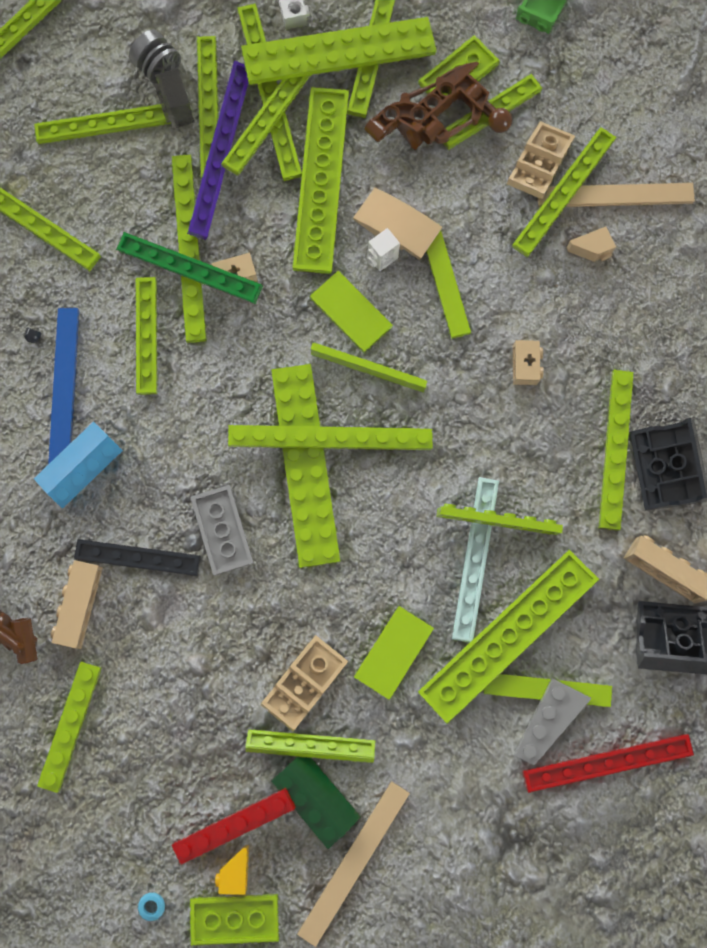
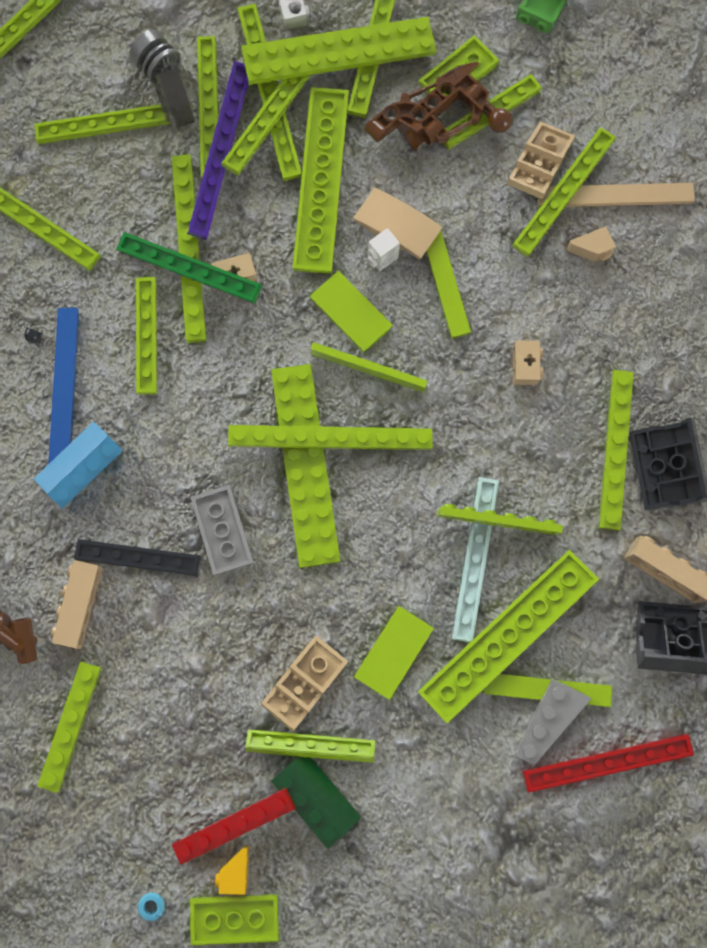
tan tile [297,781,410,947] -> none

